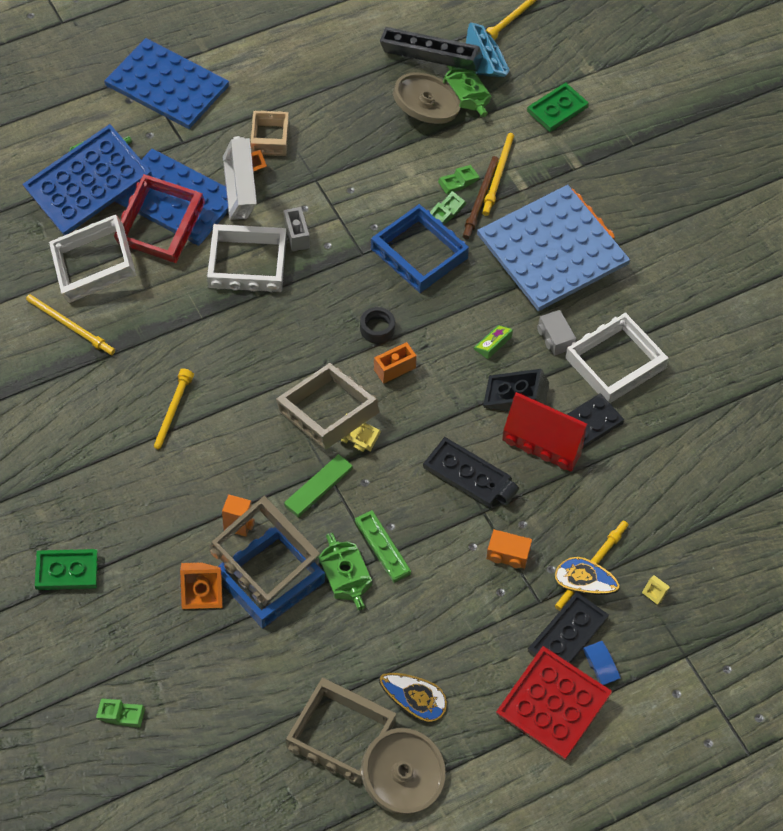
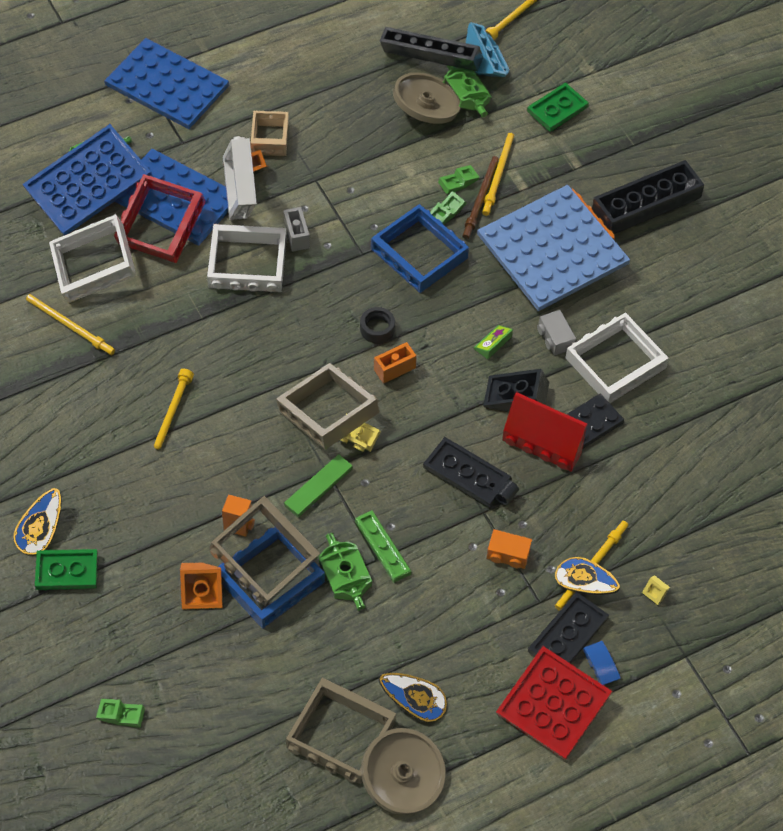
none -> shield [14,488,62,555]
none -> black brick [592,160,704,234]

